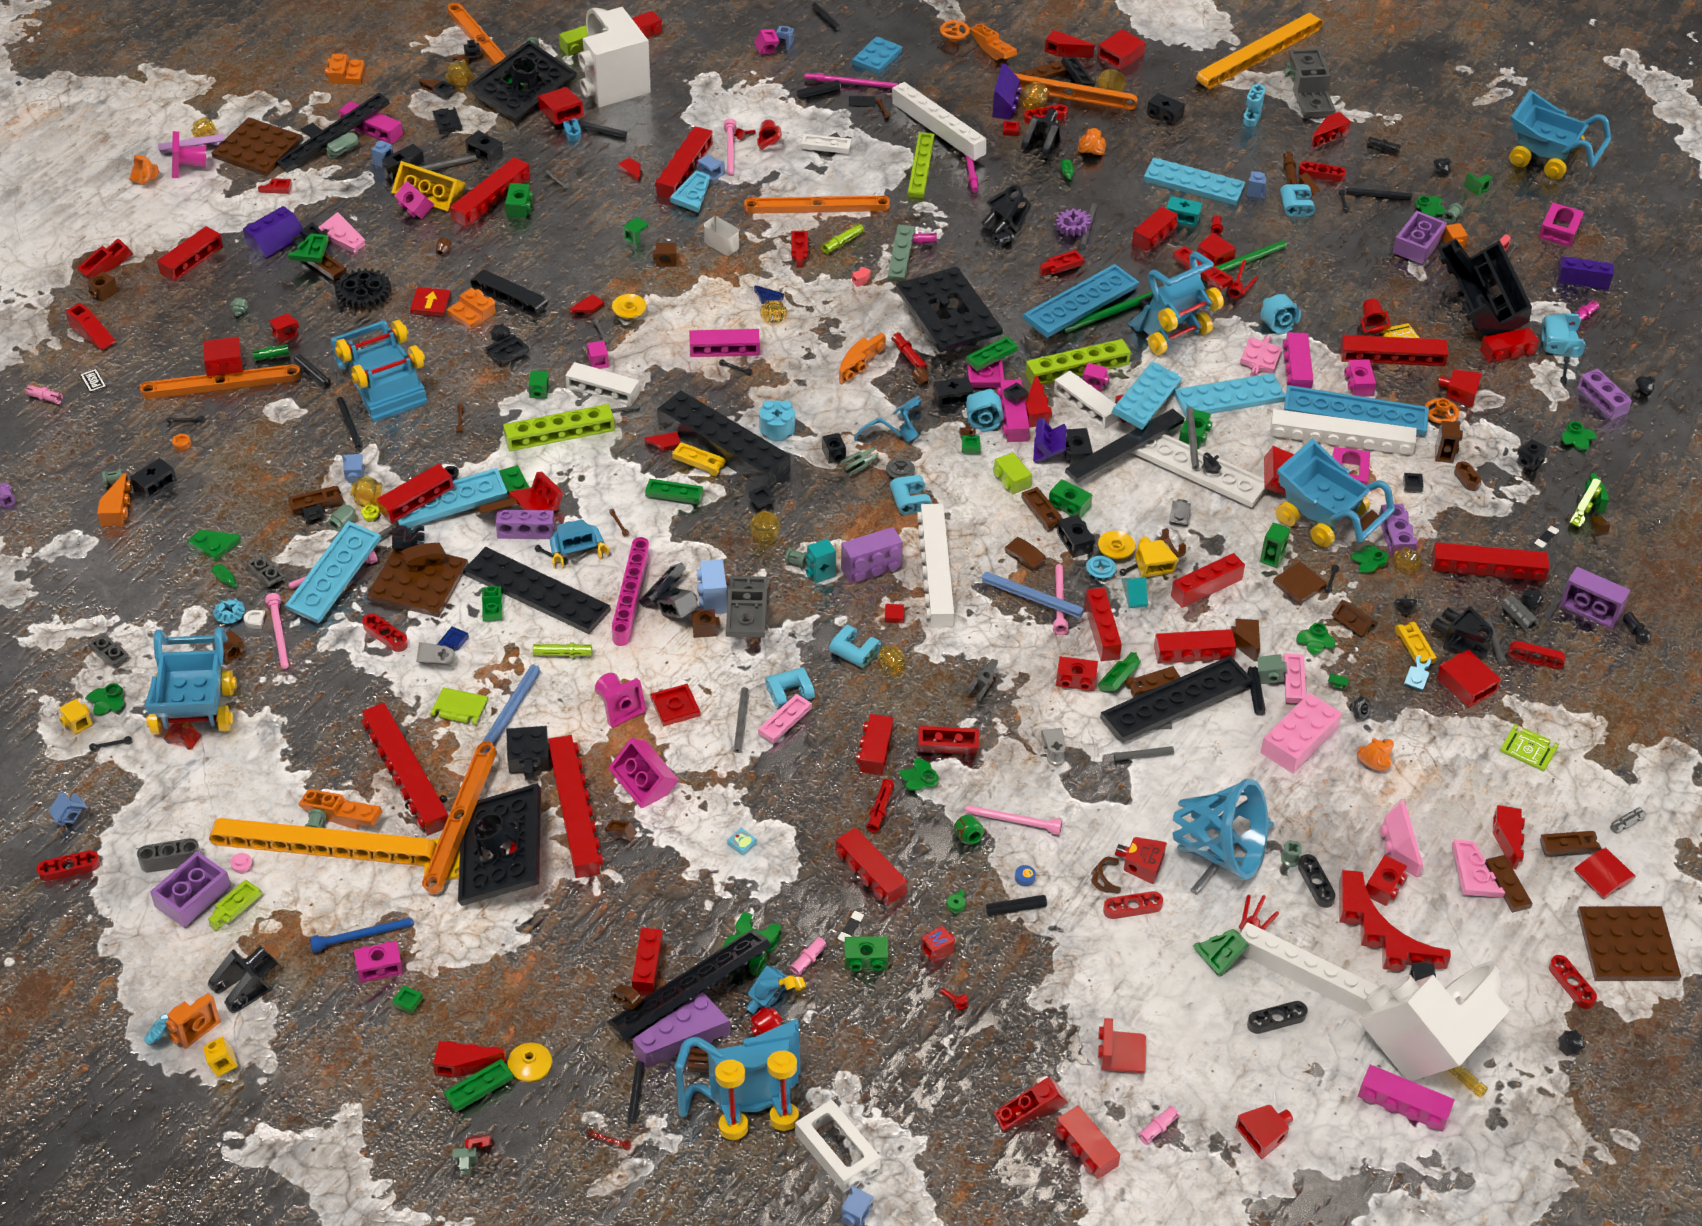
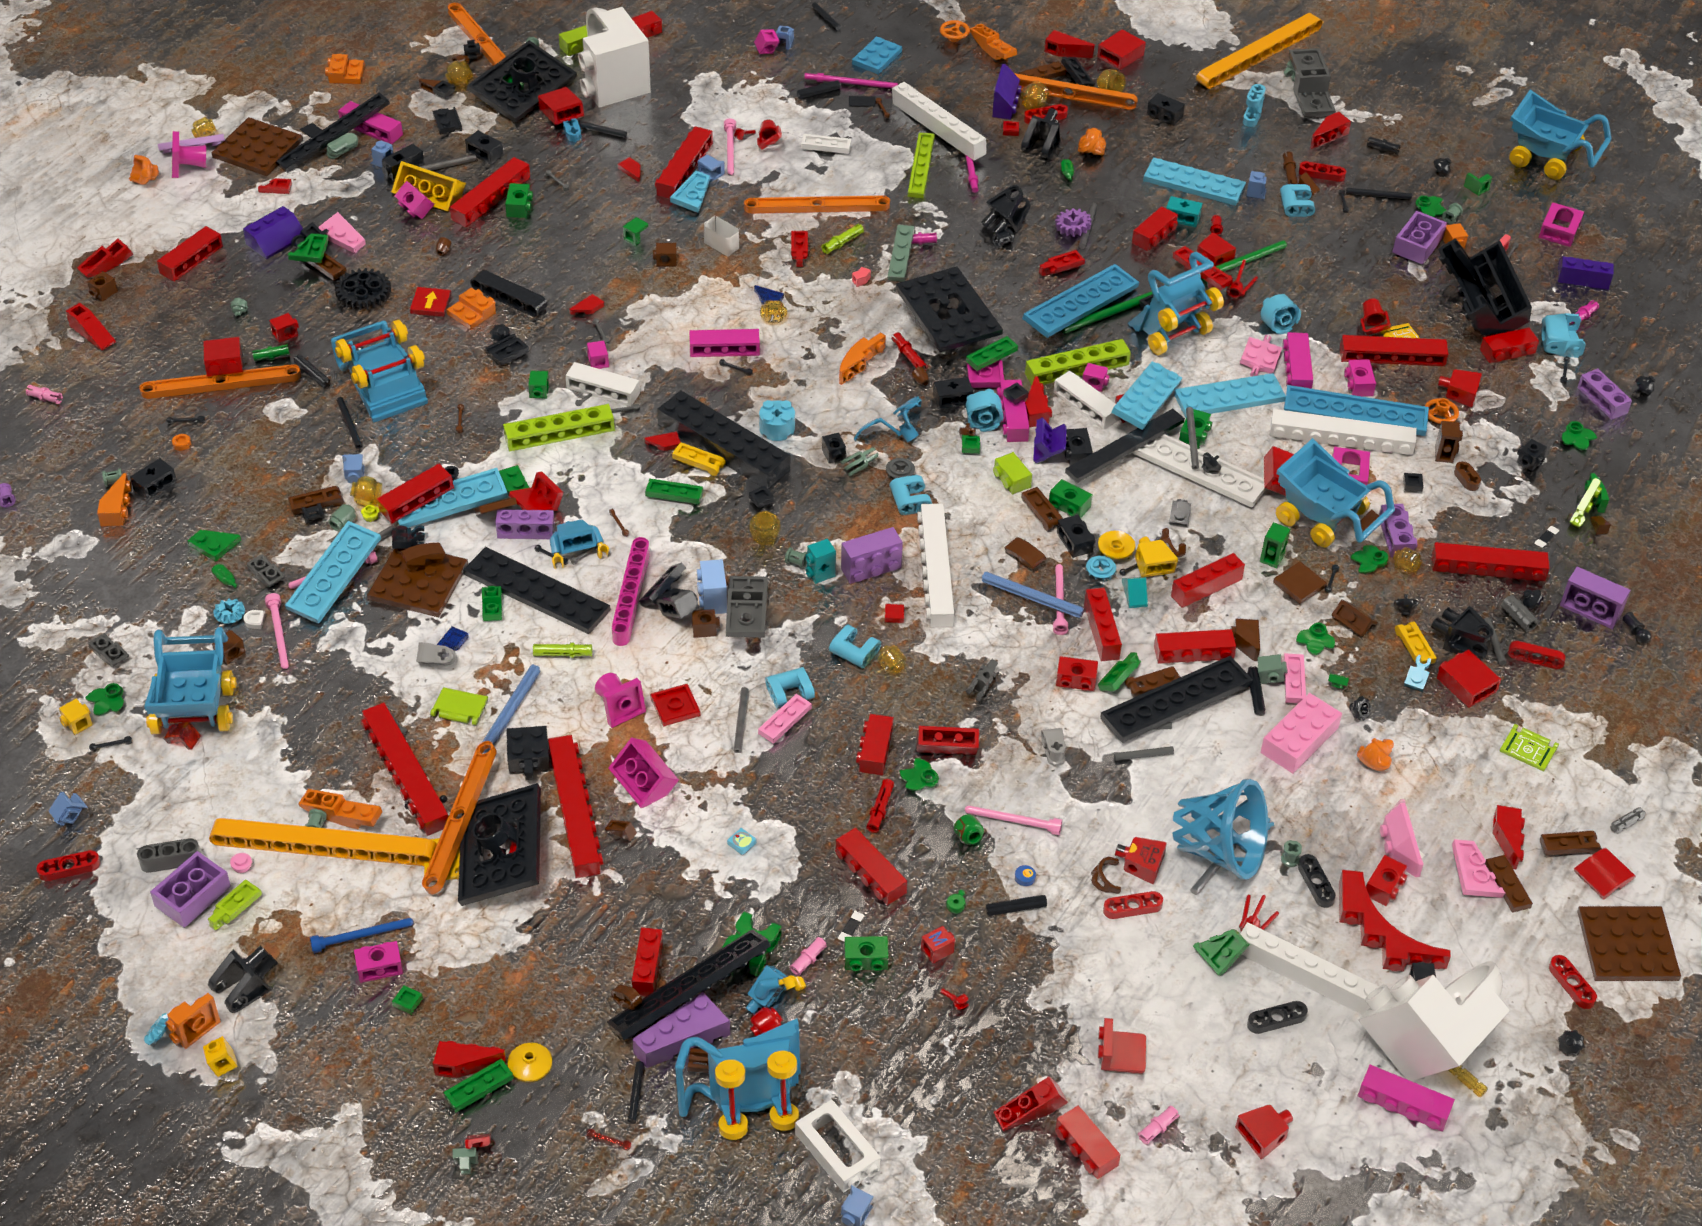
sticker [80,368,107,392] -> none
red beam [362,614,408,652] -> none
yellow dish [612,294,646,318] -> none

